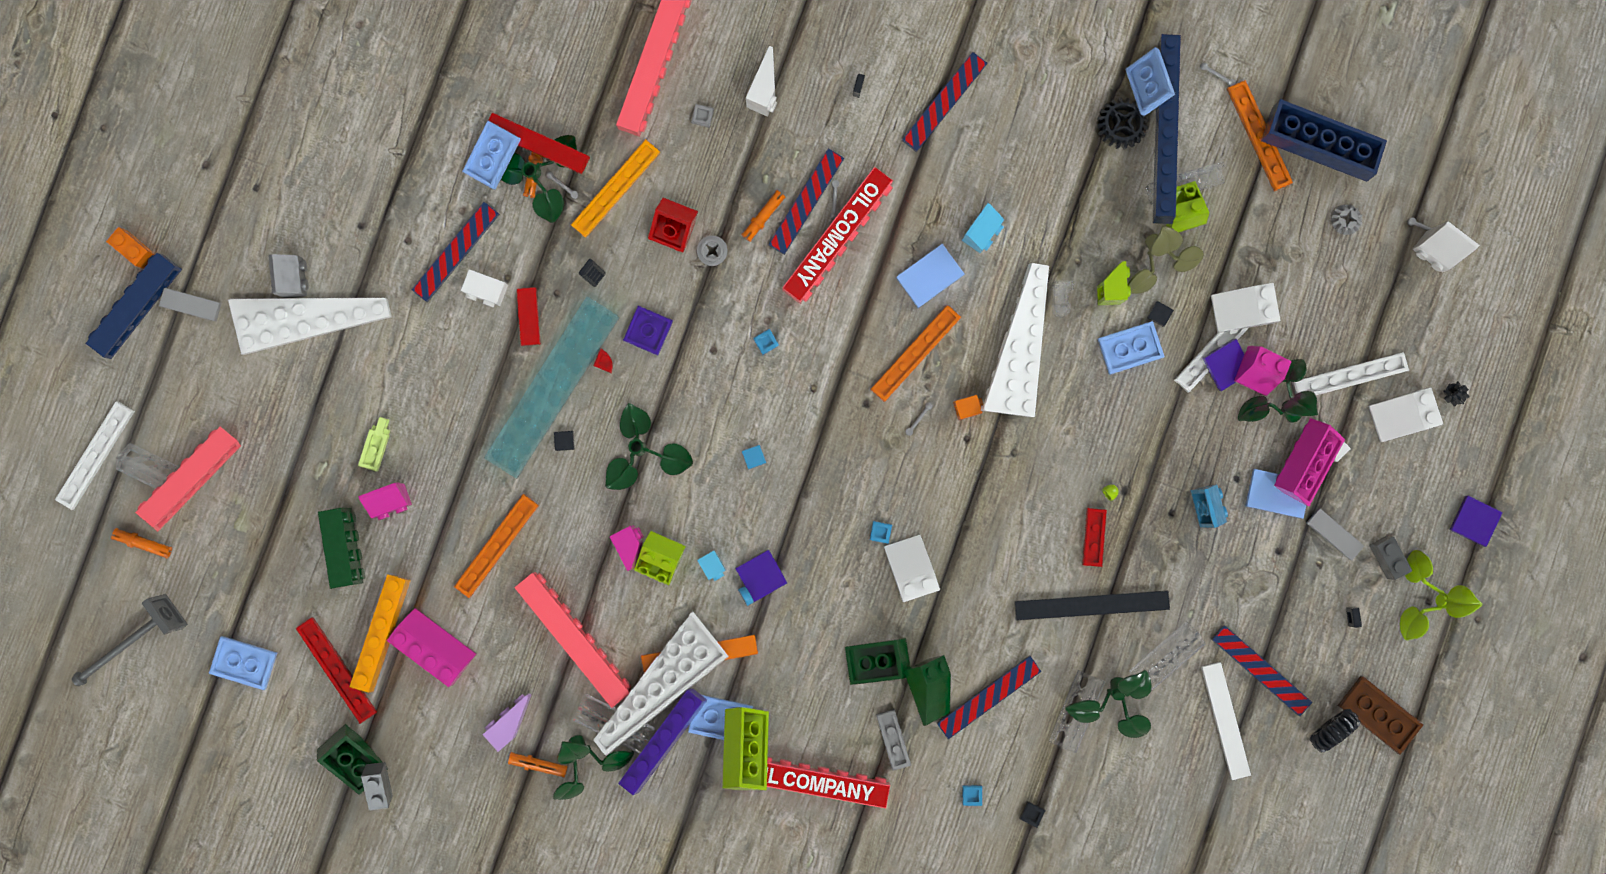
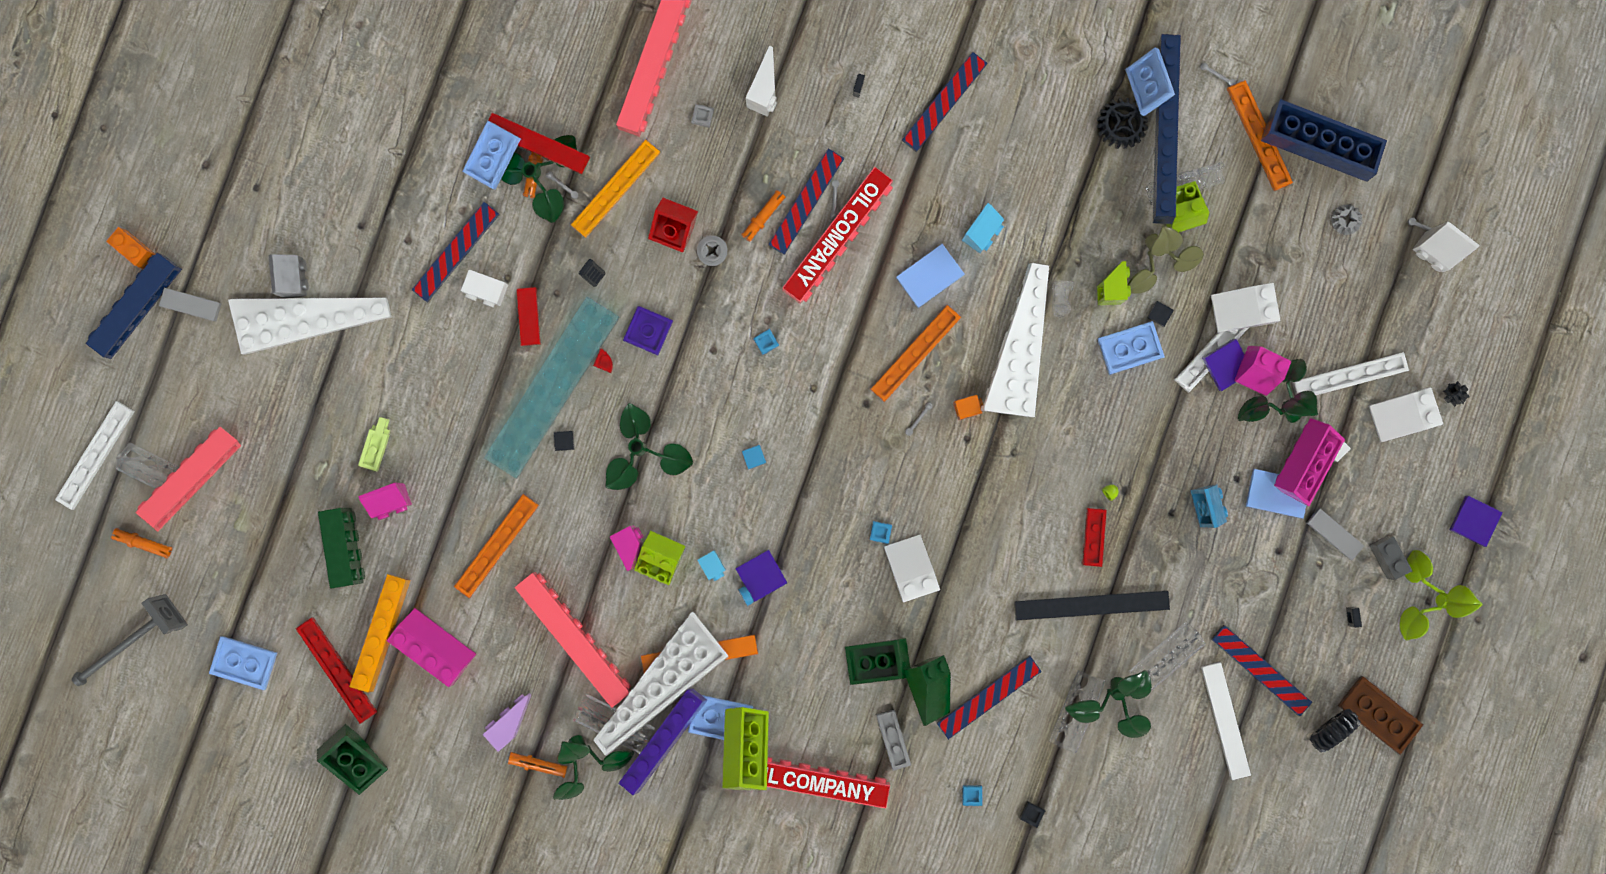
piece [361,762,393,811] -> none

